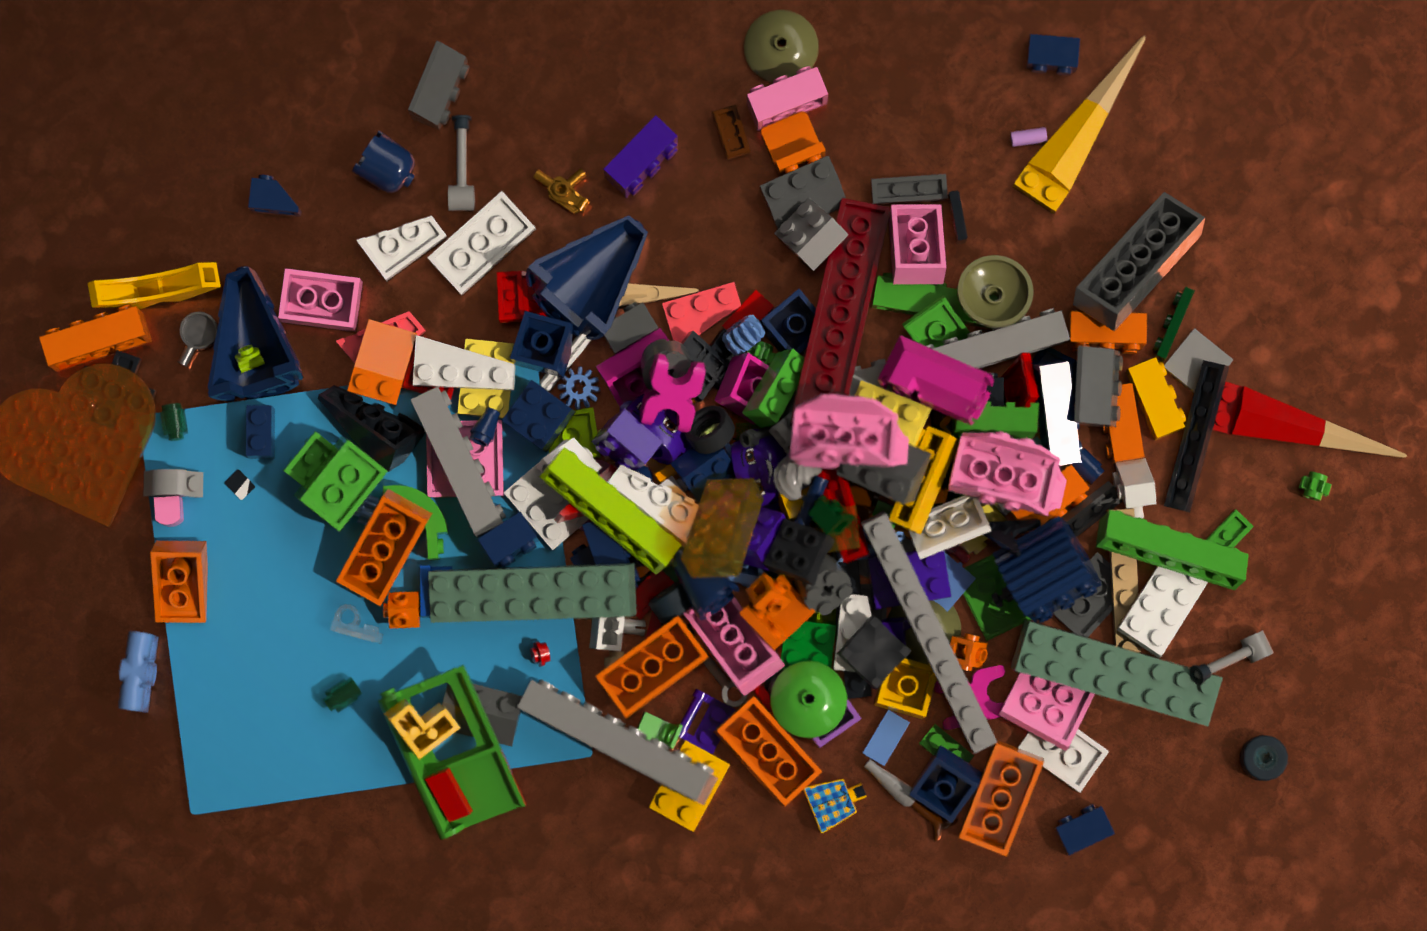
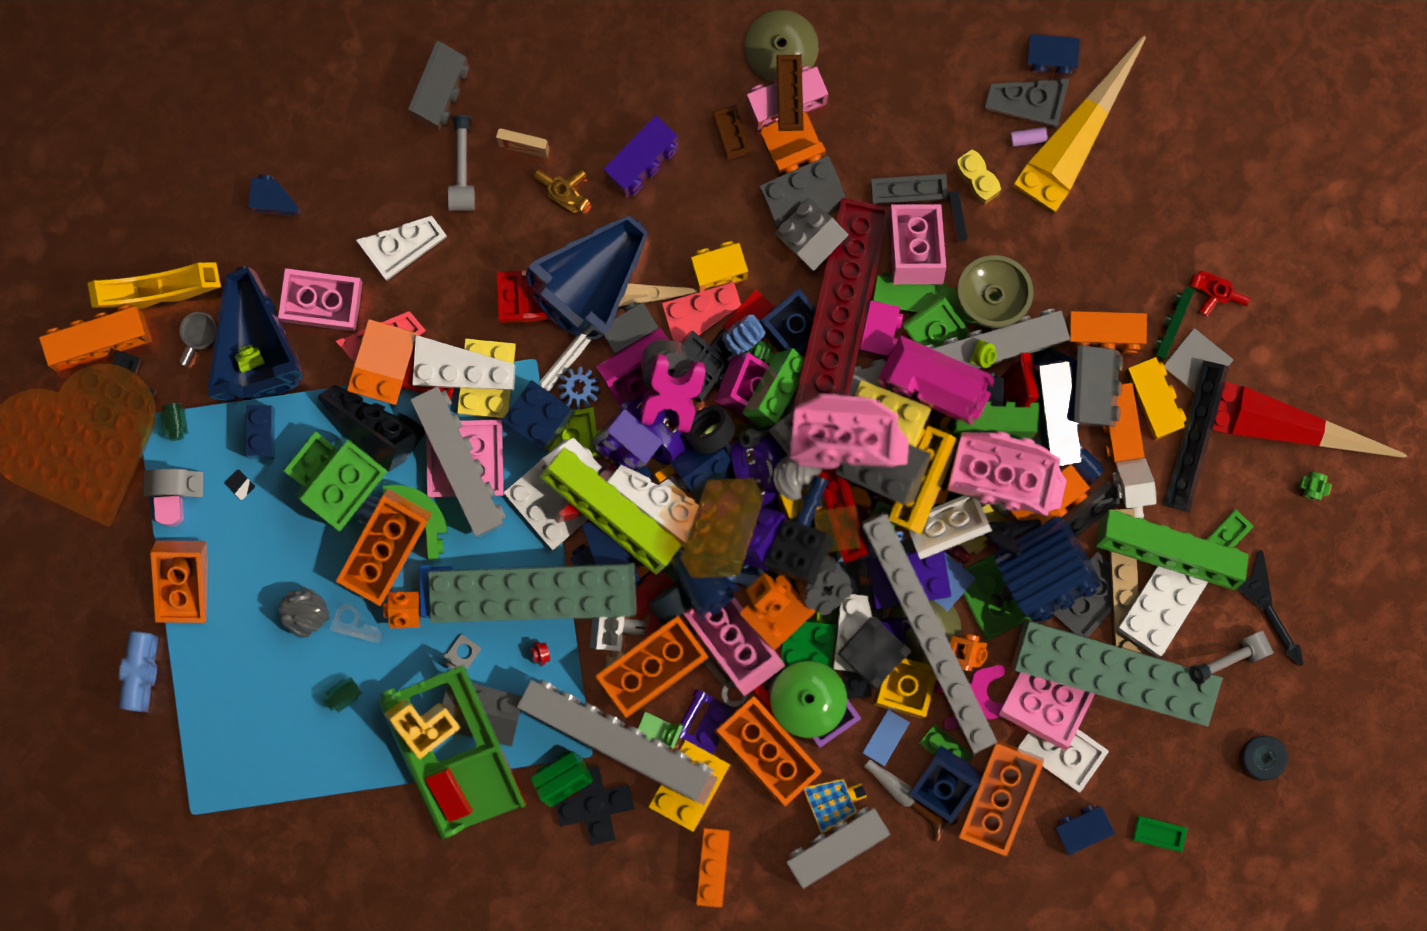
dark blue cylinder [352,130,416,193] -> none
white plate [428,191,536,296] -> none
dark blue cone [470,407,500,447] -> none
dark blue brick [478,511,539,568] -> none
dark blue slope [510,311,573,378] -> none
dark green brick [808,496,855,536] -> none
dark grey brick [1073,192,1205,331] -> none
none -> dark grey hair [278,586,330,638]
none -> light grey bracket [443,635,481,670]
none -> tan tile [496,128,549,158]
none -> green brick [531,751,593,807]
none -> black plate [555,765,635,846]
none -> yellow brick [691,241,748,292]
none -> orange brick [697,828,729,907]
none -> reddish brown plate [776,54,804,131]
none -> light grey brick [786,807,891,888]
none -> dark pink brick [858,301,903,361]
none -> light yellow brick [956,150,1001,205]
none -> lime plate [969,339,997,368]
none -> dark grey wing [984,78,1070,128]
none -> green tile [1132,816,1188,853]
none -> red piece [1189,270,1251,317]
none -> black piece [1237,550,1303,666]

